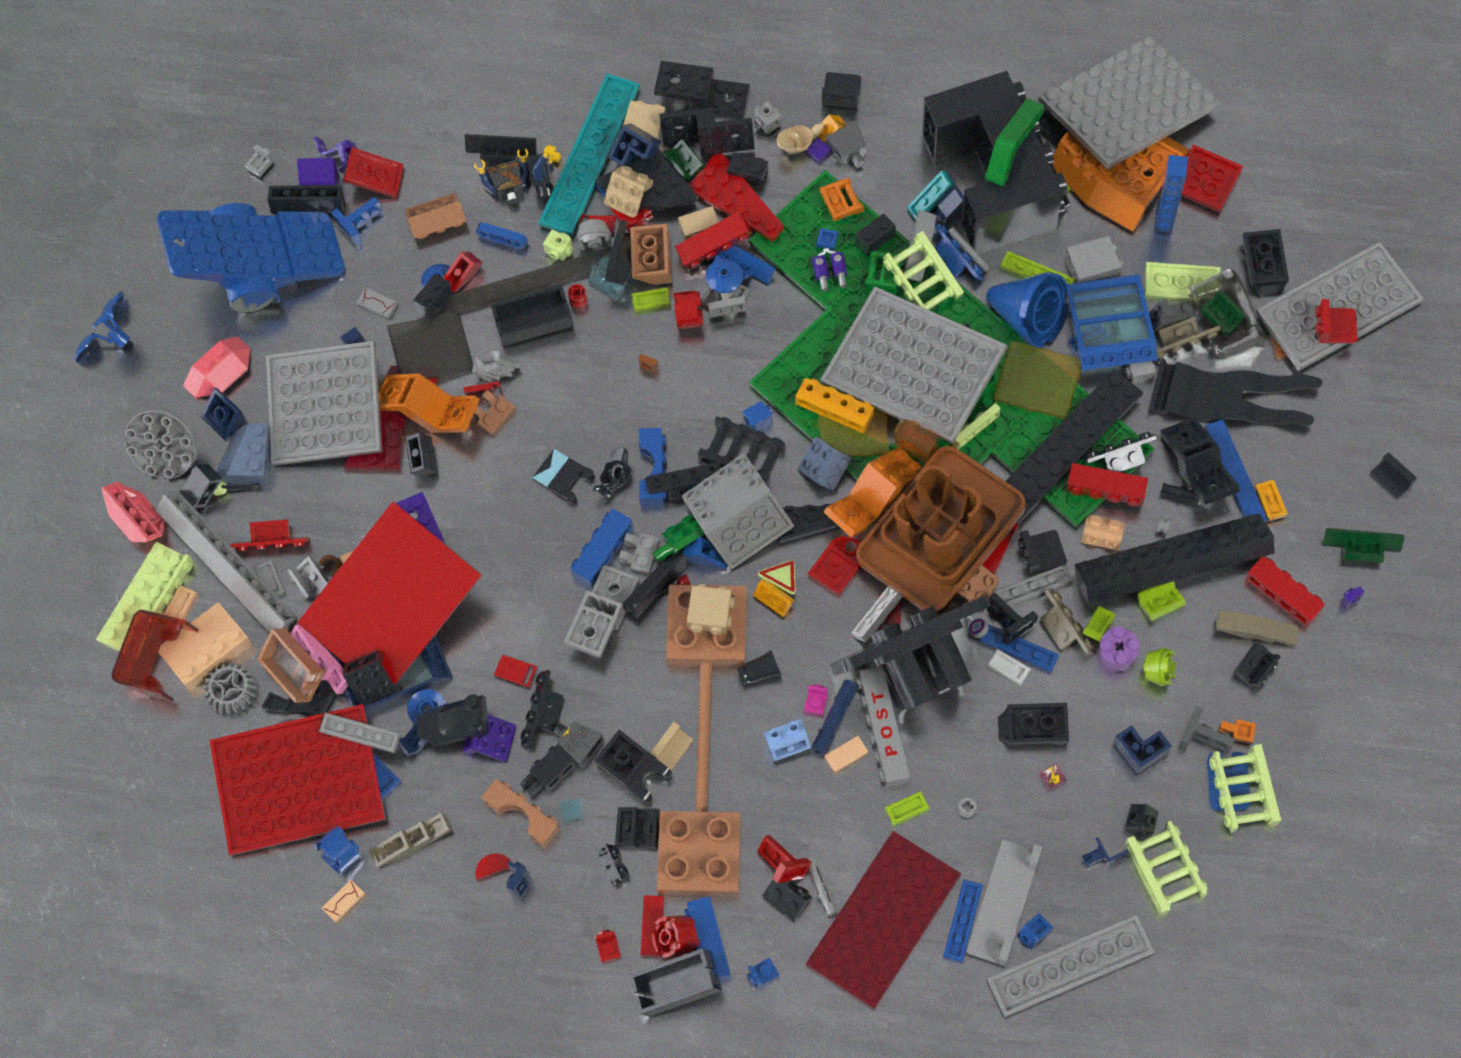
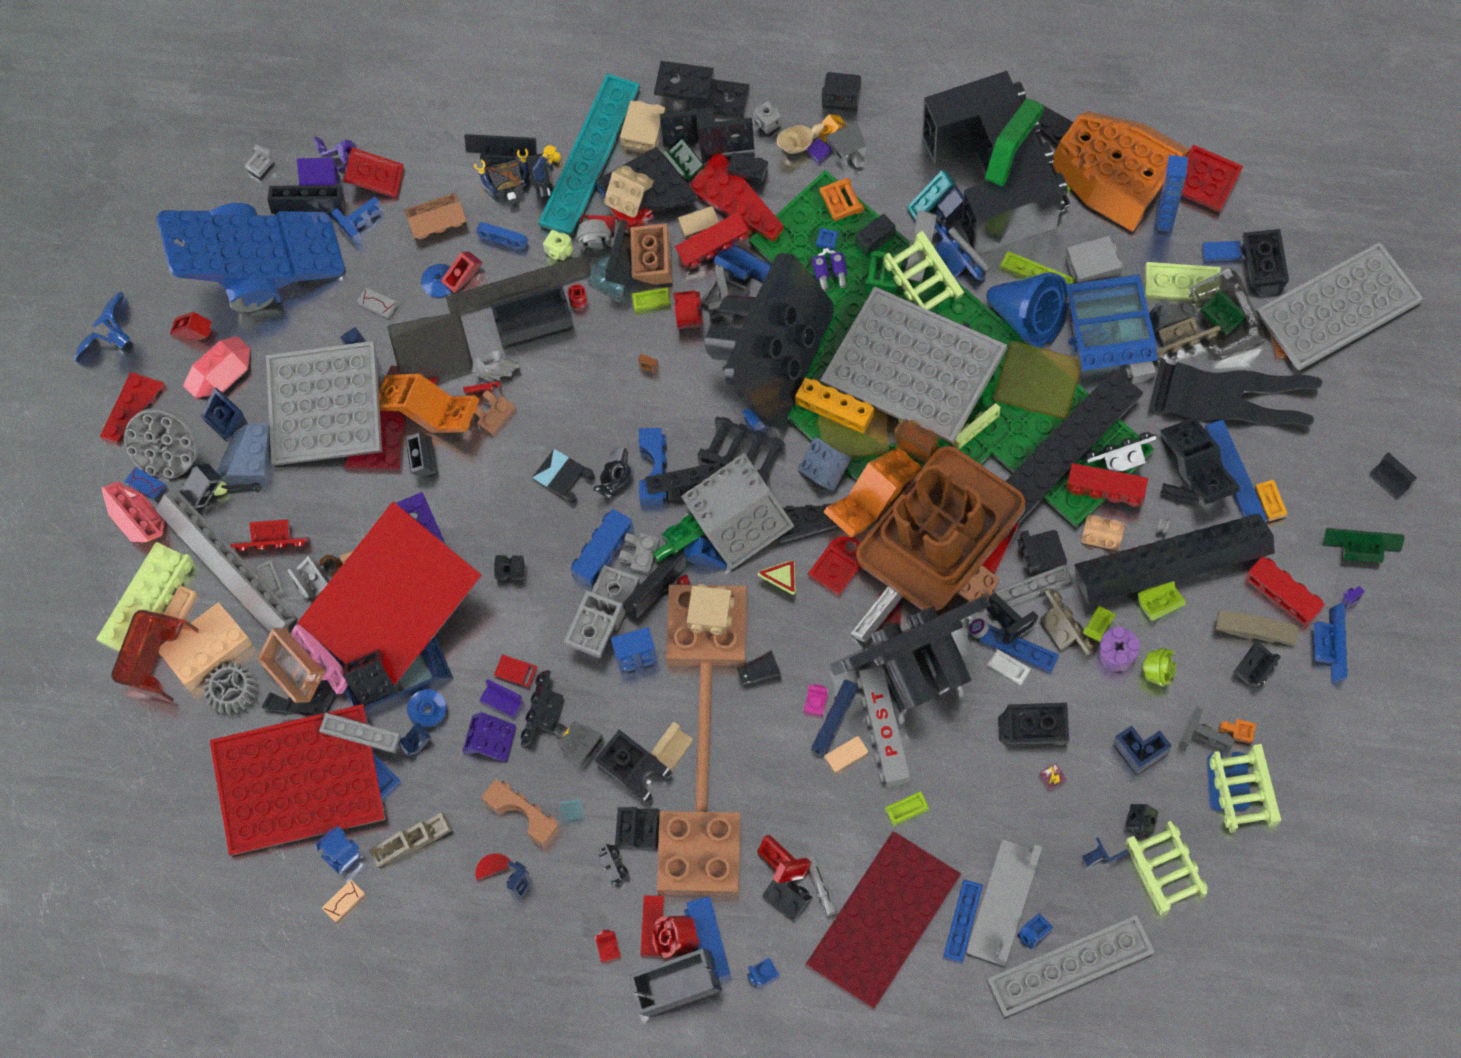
black brick [413,274,452,320] -> none
black slope [416,694,489,747] -> none
black hinge [520,744,576,797] -> none
dark blue brick [608,123,661,166] -> none
blue dish [706,259,743,293] -> none
light orange plate [753,579,794,617] -> none
light blue brick [764,719,811,761] -> none
light grey bush [958,798,977,818] -> none
light grey plate [1038,36,1221,169] -> none
red bracket [1315,299,1358,344] -> none
none -> red wing [100,372,166,445]
none -> blue tile [124,467,167,501]
none -> red slope [170,311,212,341]
none -> dark purple panel [479,679,524,719]
none -> black wheel [494,555,524,580]
none -> blue piece [611,627,658,672]
none -> black piece [705,253,834,428]
none -> blue tile [1202,241,1242,262]
none -> blue bracket [1314,603,1348,683]

